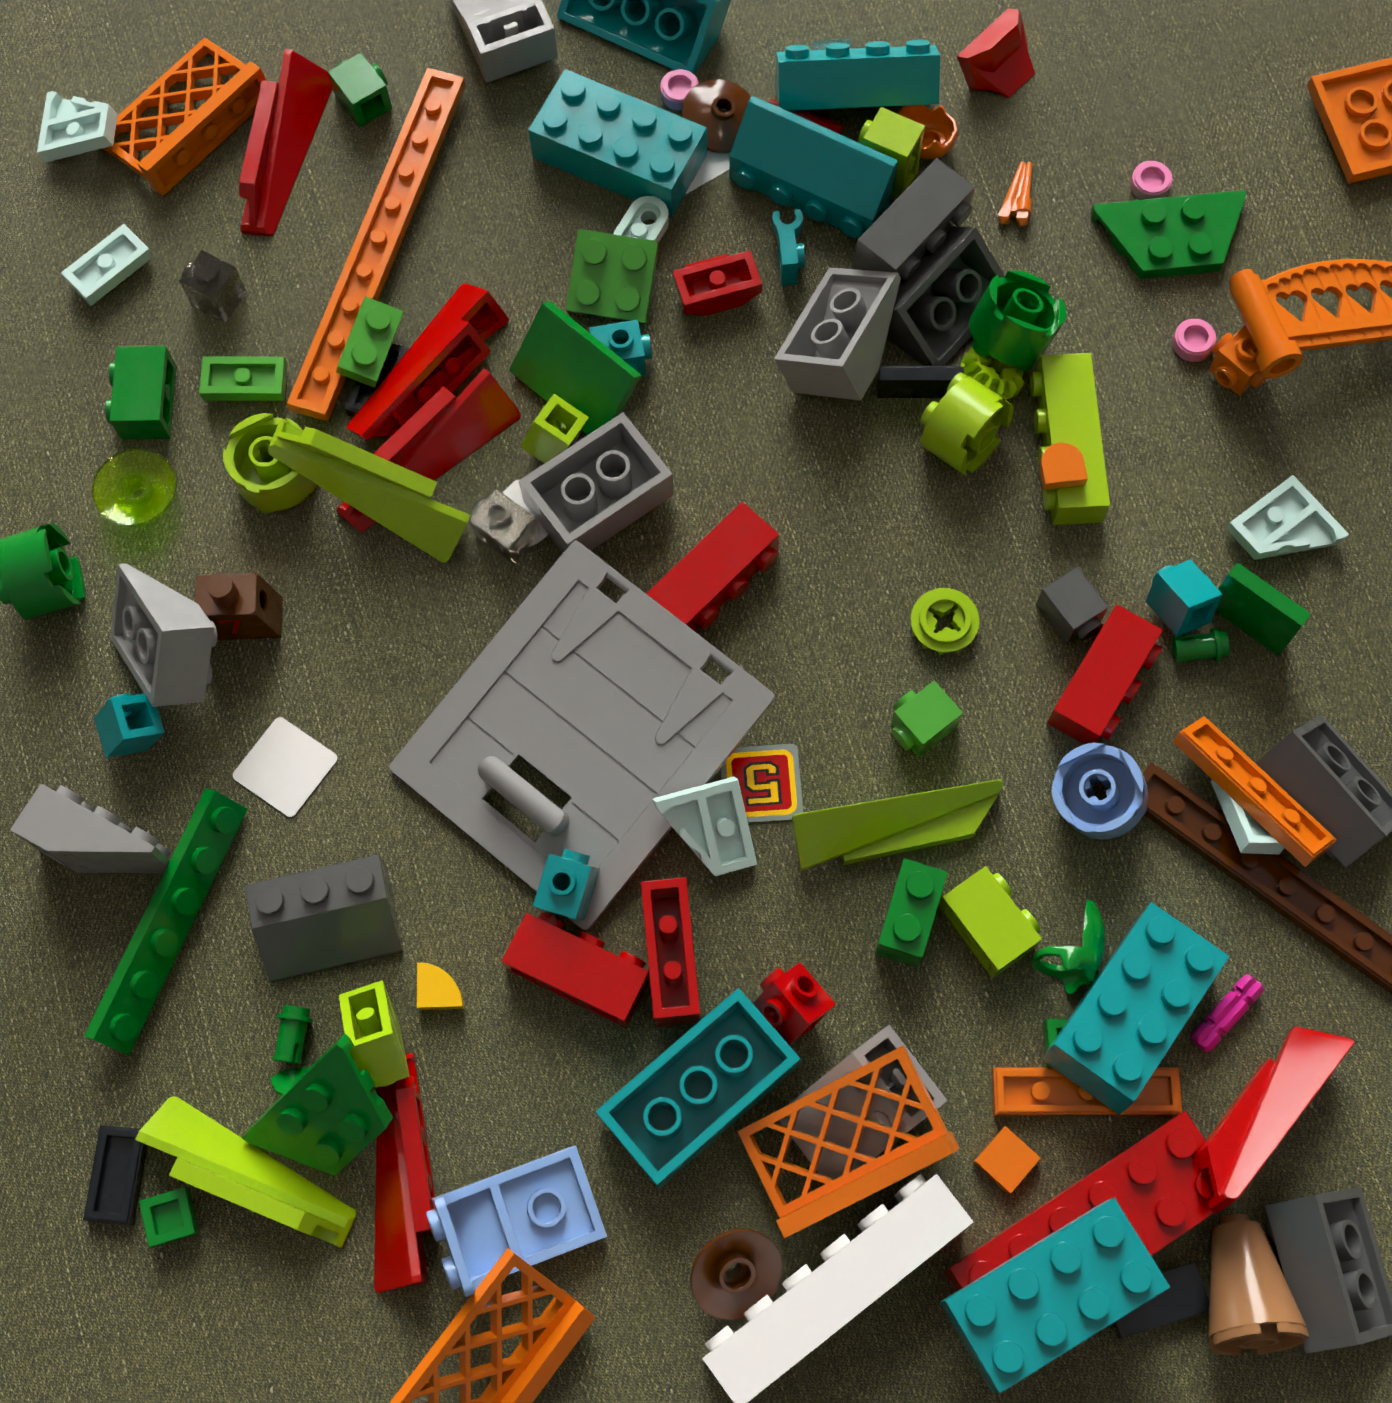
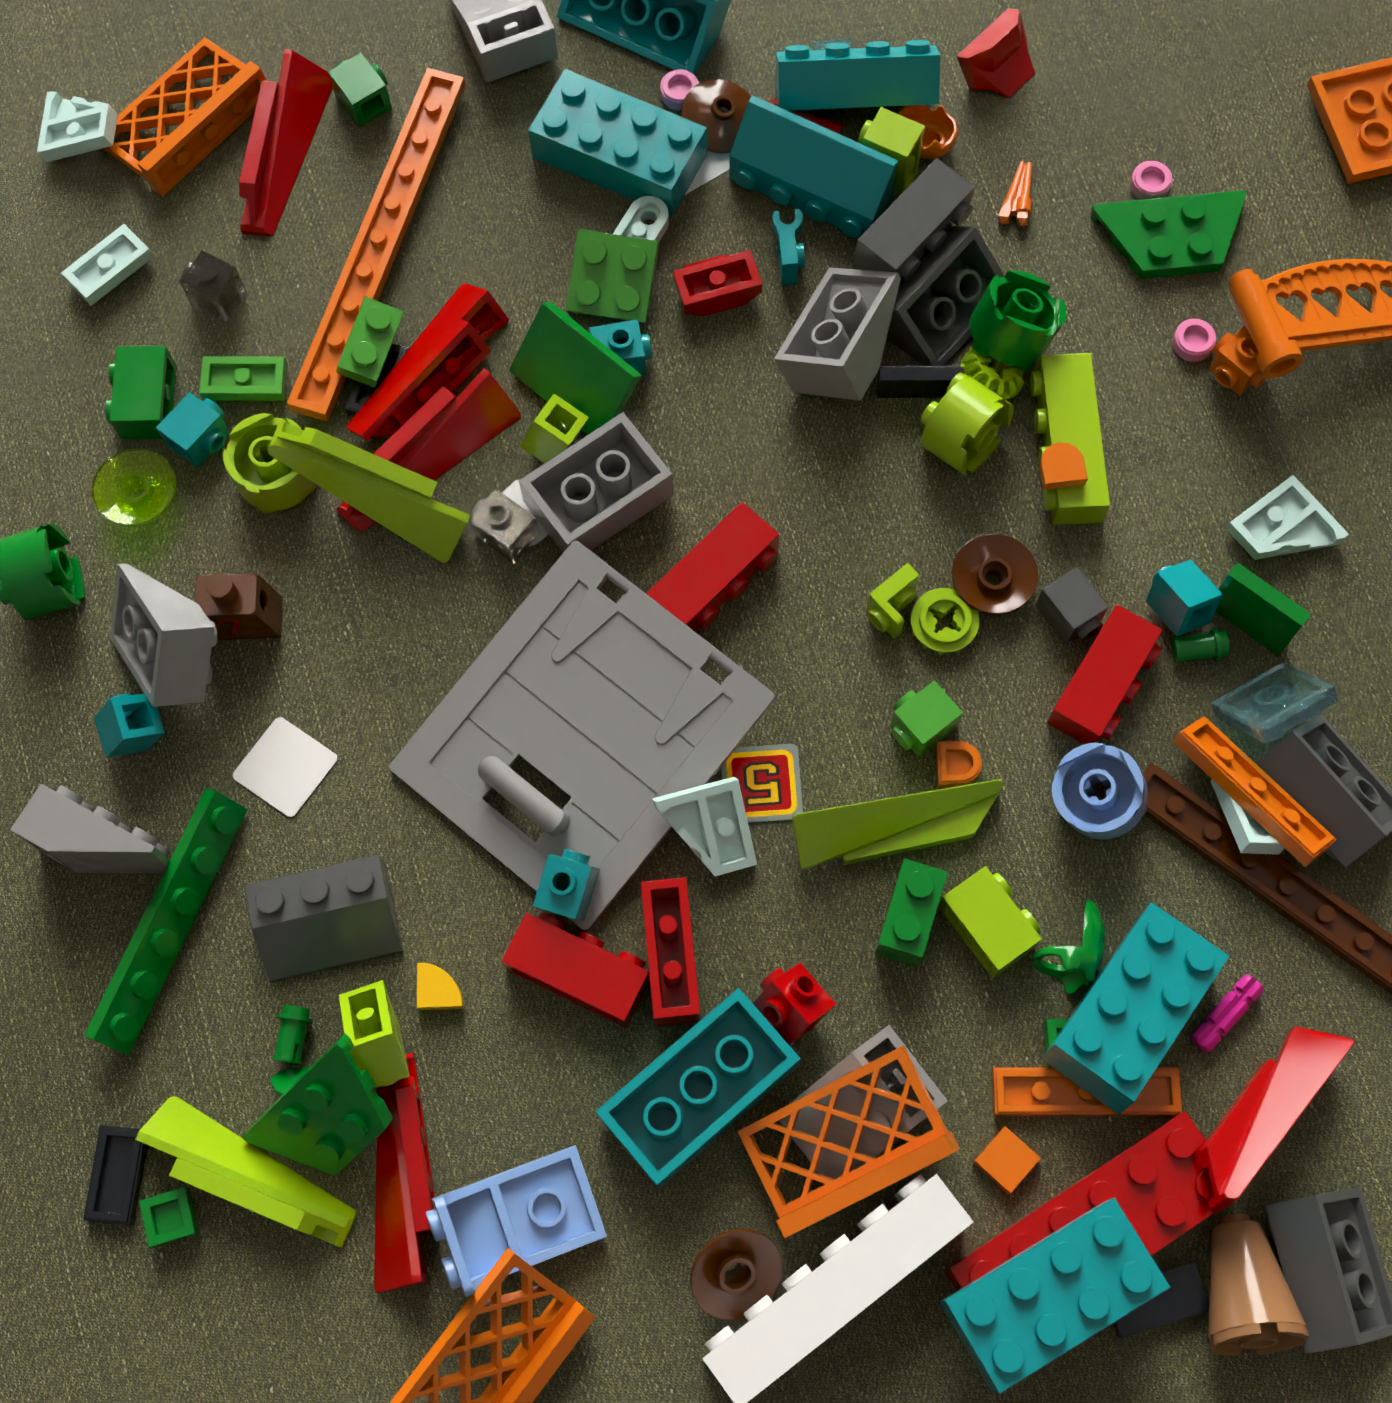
none -> teal brick [156,392,230,468]
none -> lime bracket [866,563,919,639]
none -> orange tile [935,741,982,788]
none -> reddish brown dish [952,534,1038,615]
none -> clear light blue plate [1211,662,1339,743]

